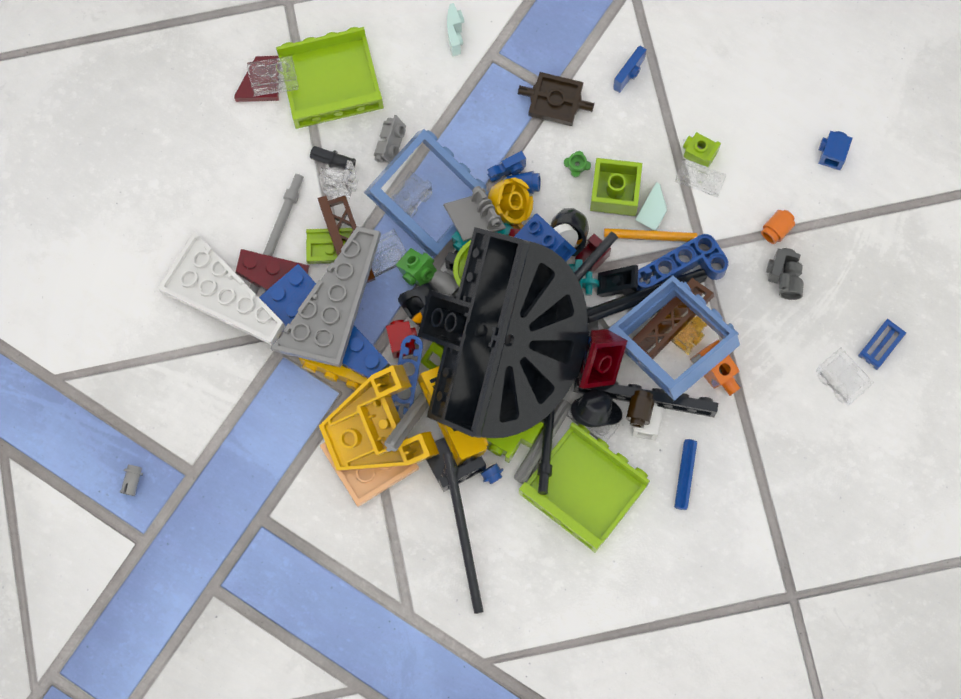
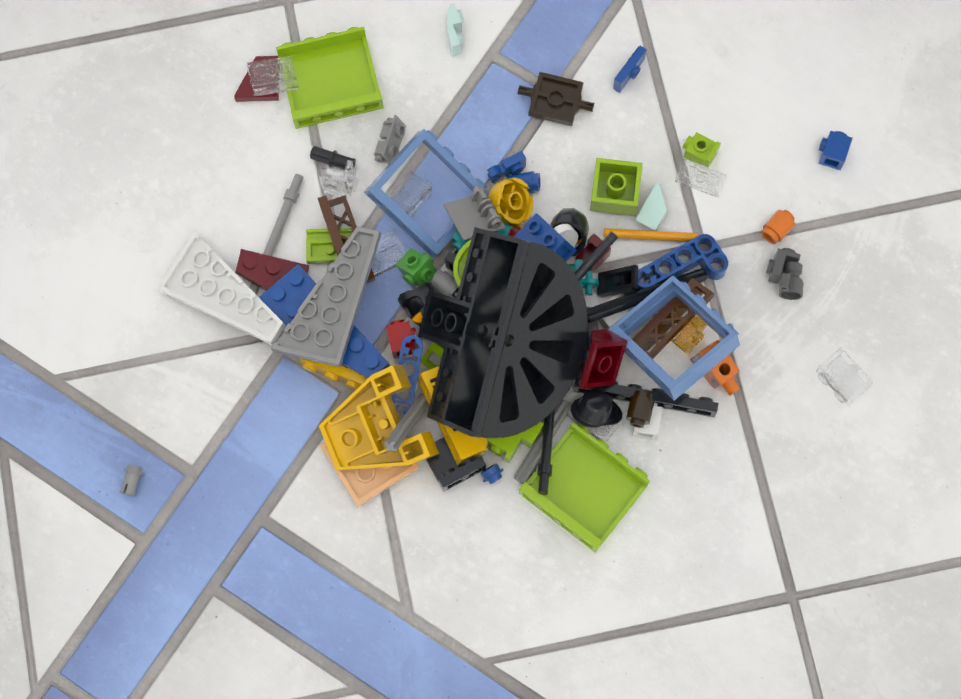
black bar [443,452,484,614] -> none
bright green plate [564,151,591,177] -> none
blue axle [674,439,697,510] -> none
blue tile [858,318,906,370] -> none

